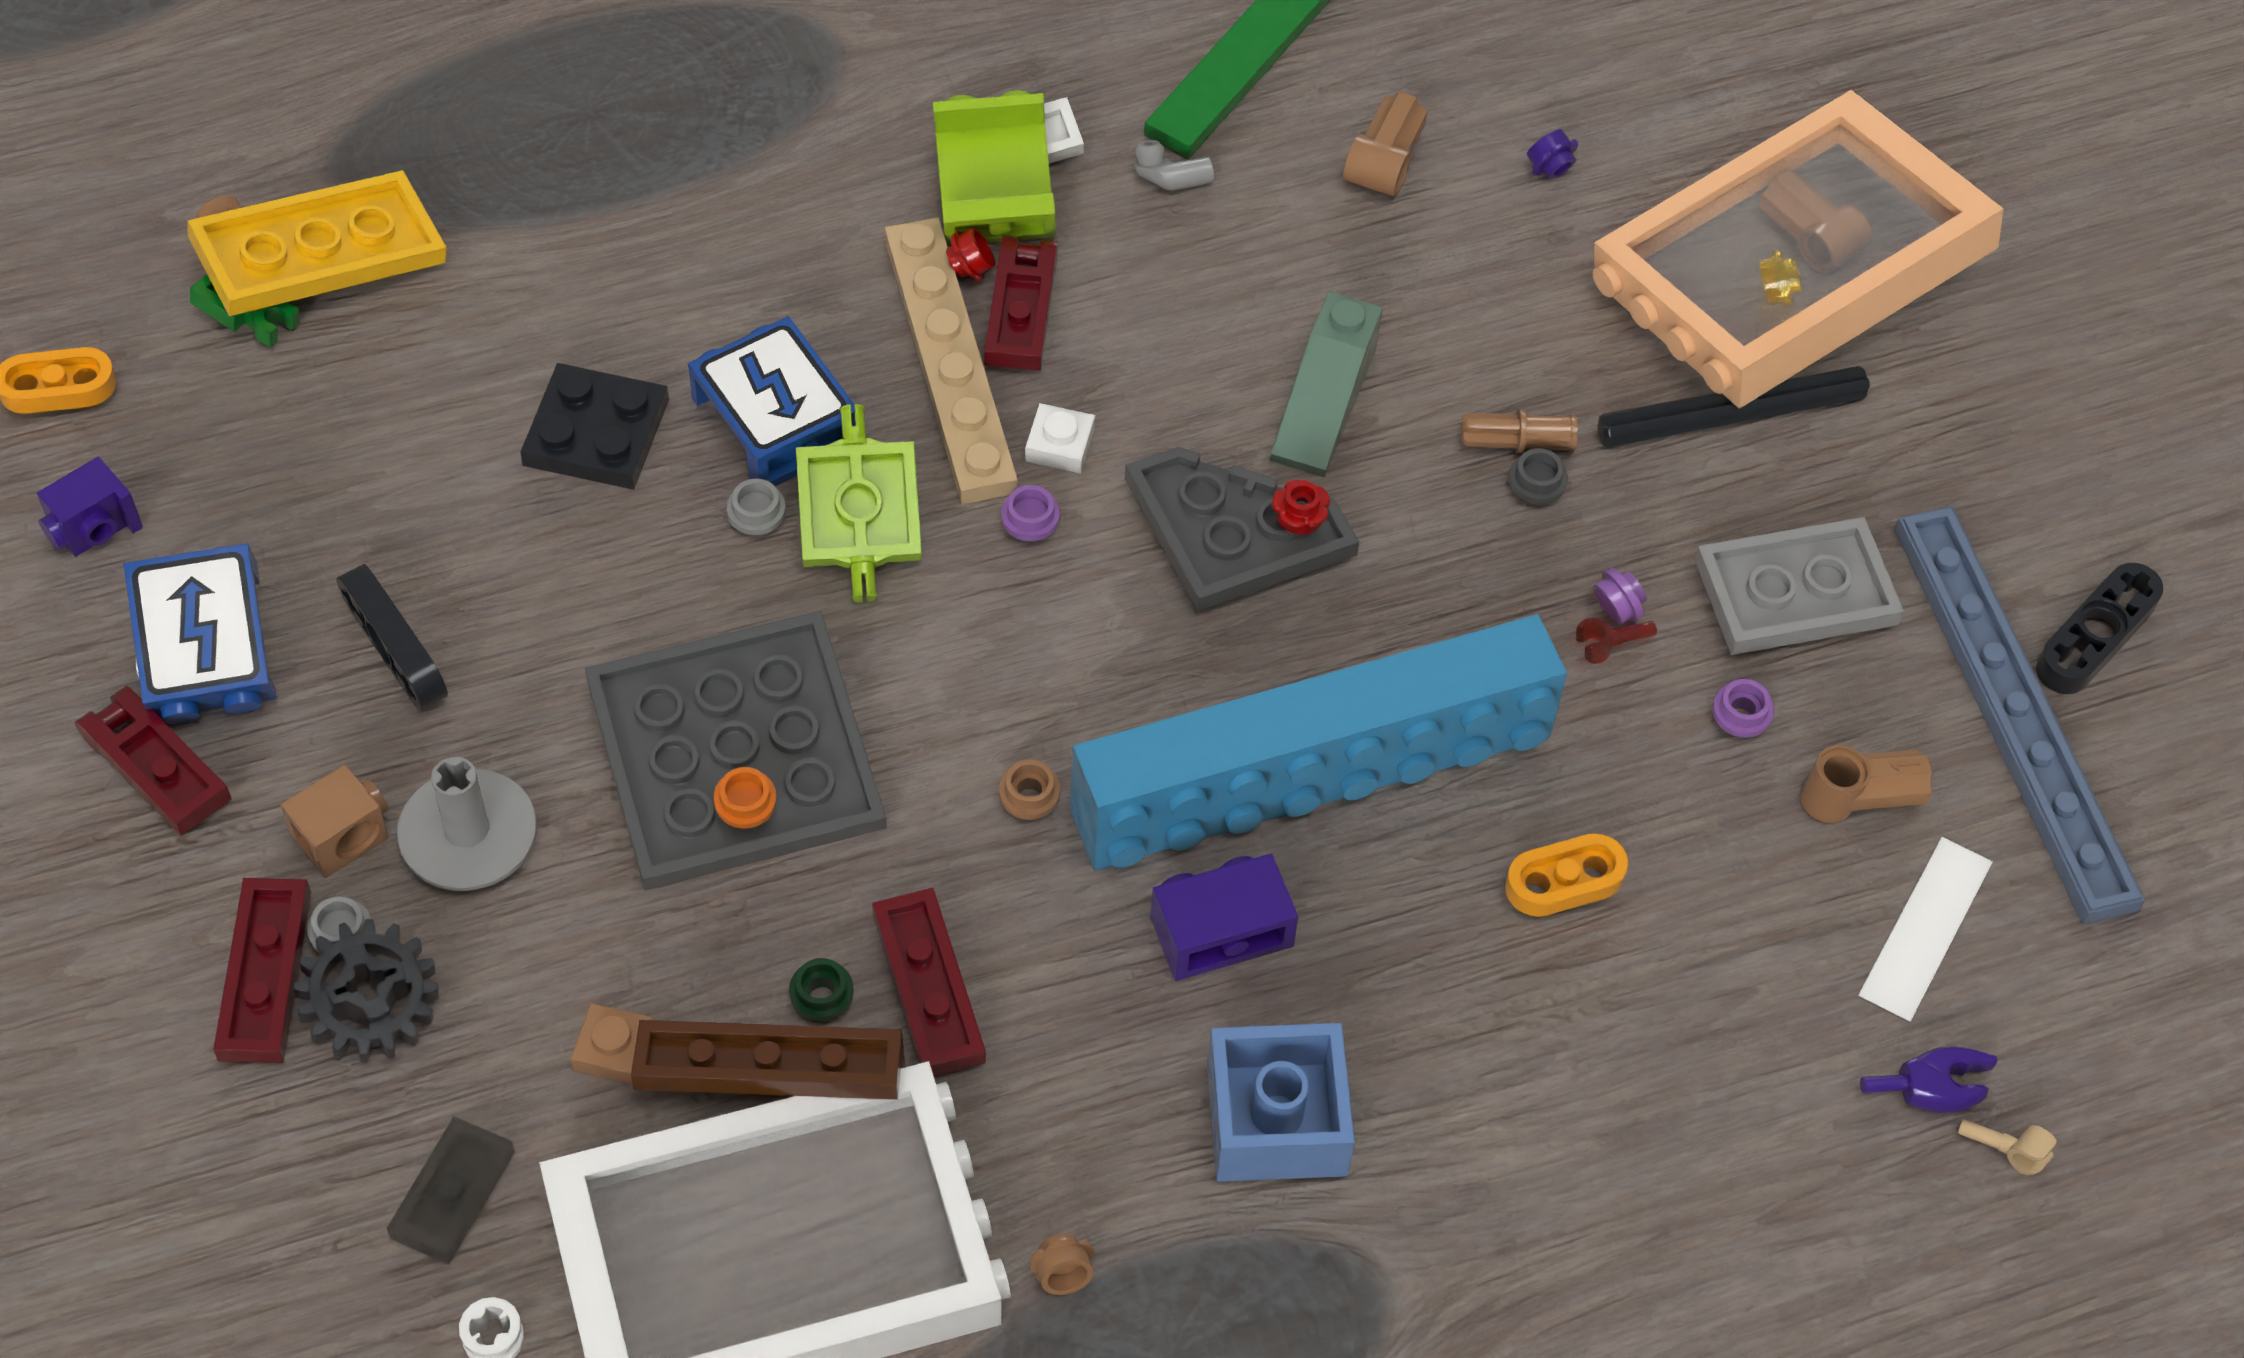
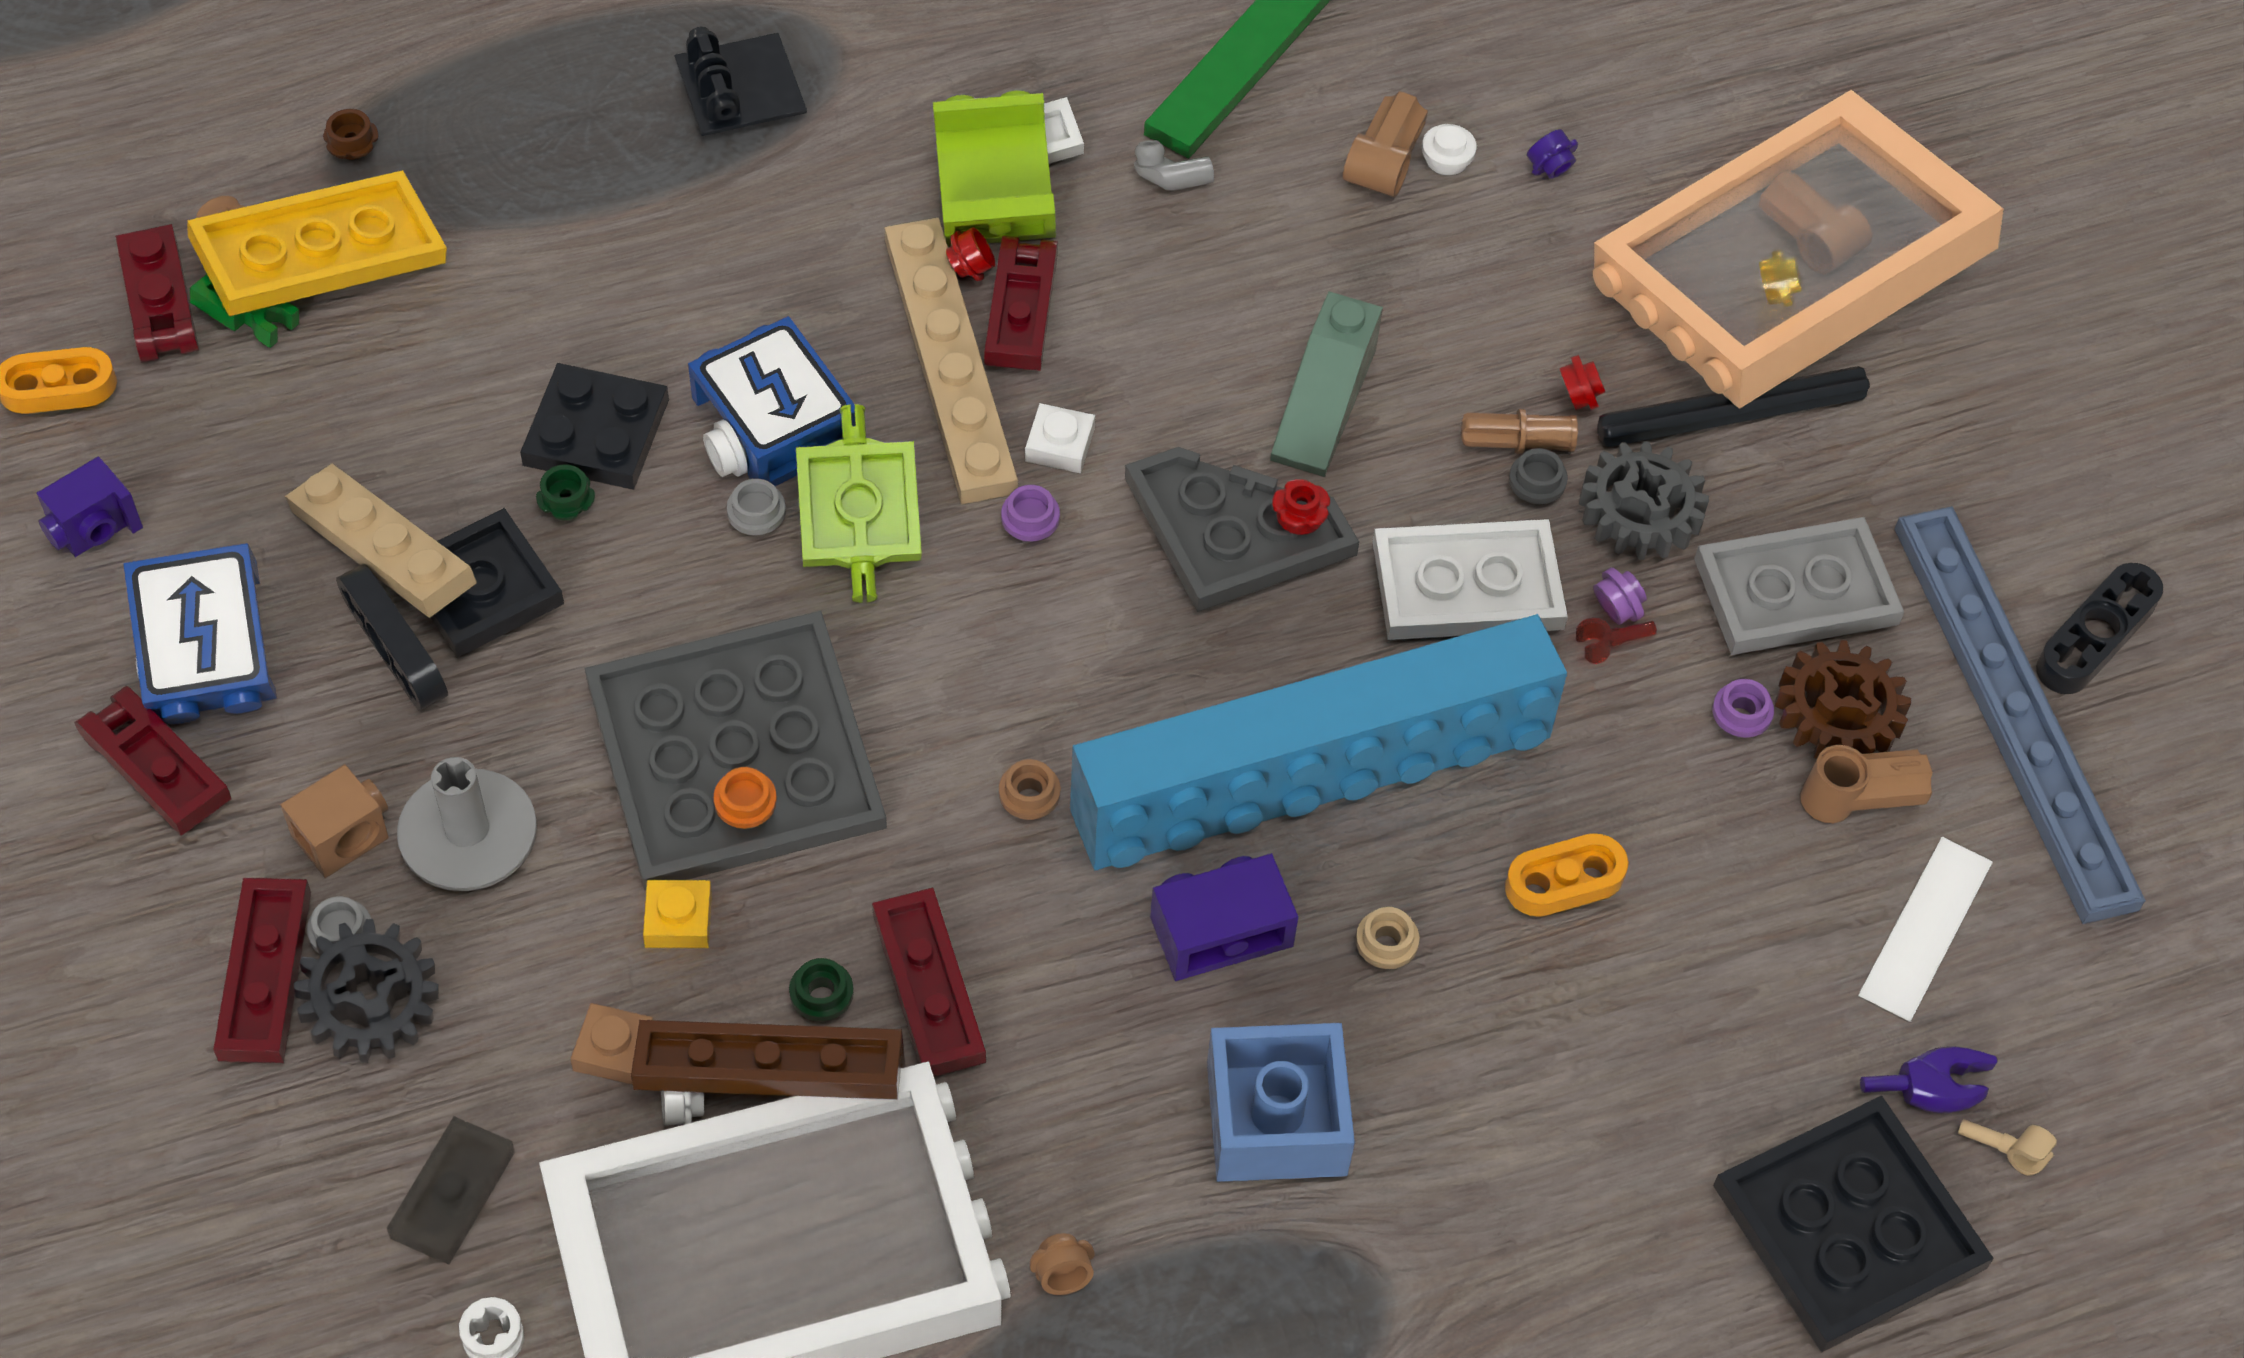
none -> dark red plate [115,224,199,363]
none -> tan plate [285,463,477,618]
none -> reddish brown plate [323,109,379,160]
none -> black plate [430,508,564,658]
none -> dark green plate [536,465,595,520]
none -> yellow plate [643,880,712,948]
none -> white plate [661,1091,704,1126]
none -> black hinge [674,26,807,136]
none -> white plate [703,419,748,477]
none -> tan plate [1356,907,1420,969]
none -> white plate [1373,519,1568,640]
none -> white plate [1422,124,1477,175]
none -> red plate [1559,354,1606,410]
none -> dark grey gear [1579,441,1709,560]
none -> black plate [1713,1095,1994,1353]
none -> reddish brown gear [1775,640,1911,759]

